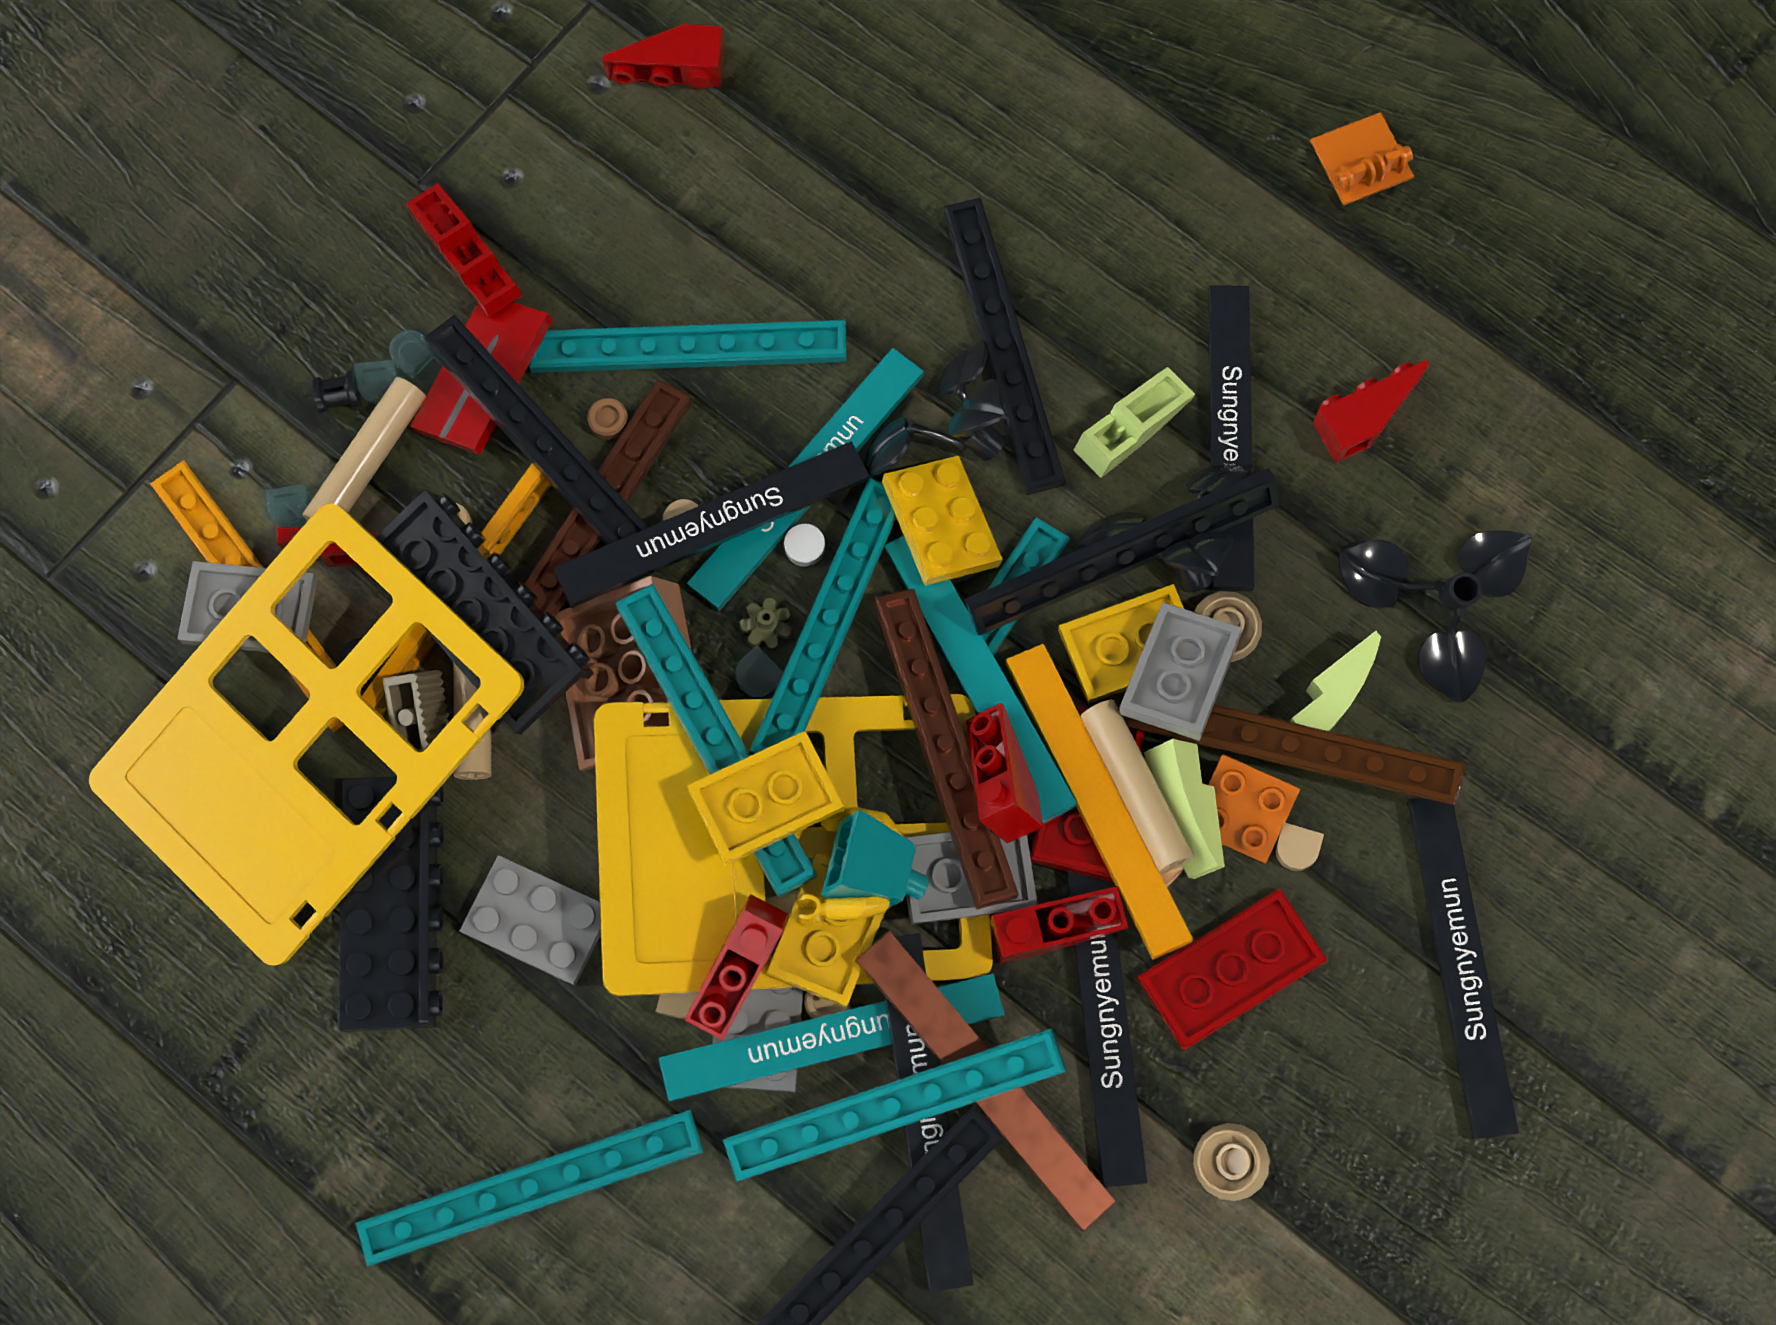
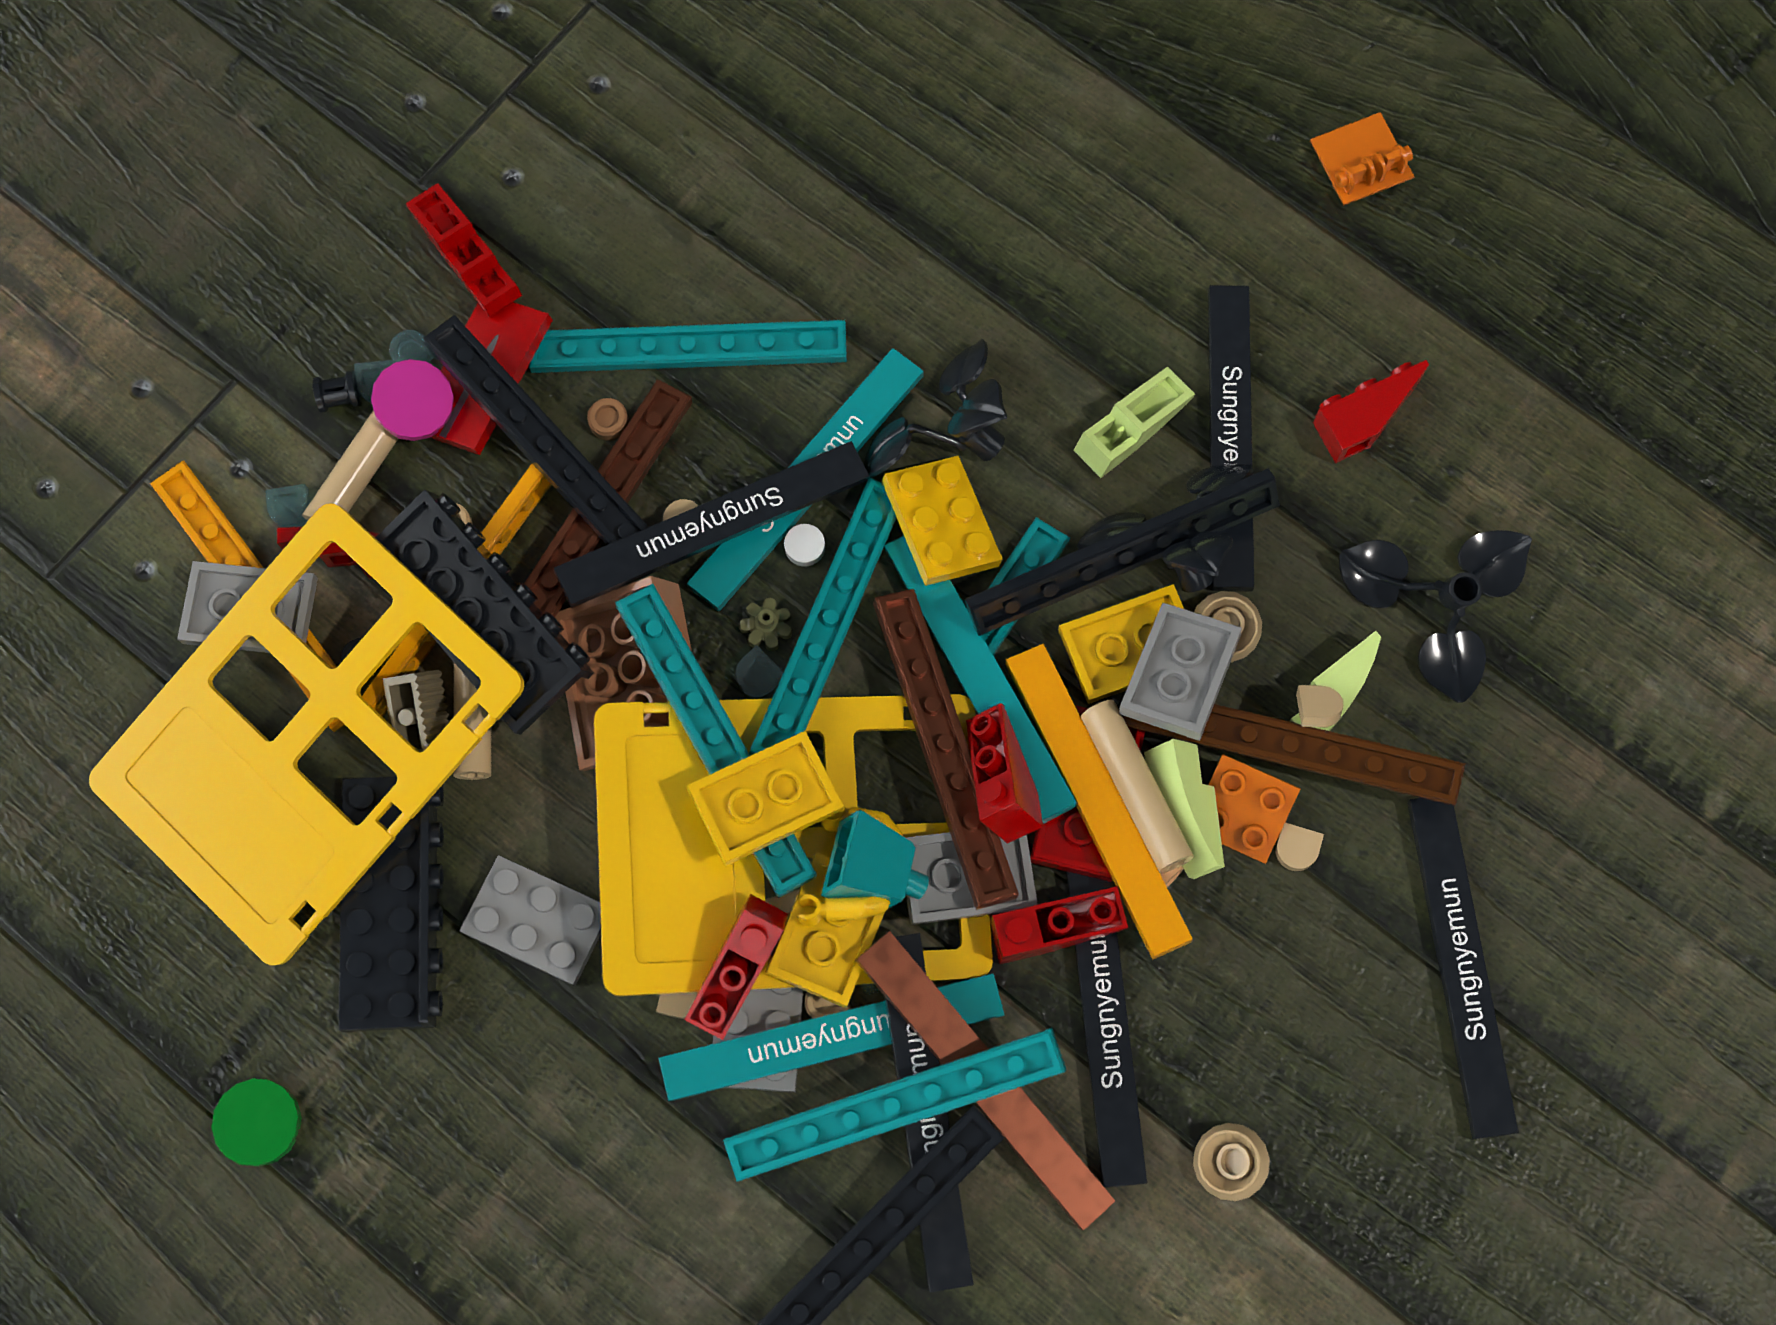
teal tile [356,1110,704,1266] -> none
red slope [602,24,725,89] -> none
black tile [943,197,1066,496] -> none
red tile [1136,888,1328,1051] -> none
none -> green tile [211,1079,302,1167]
none -> dark pink tile [371,359,454,441]
none -> tan tile [1296,685,1344,727]

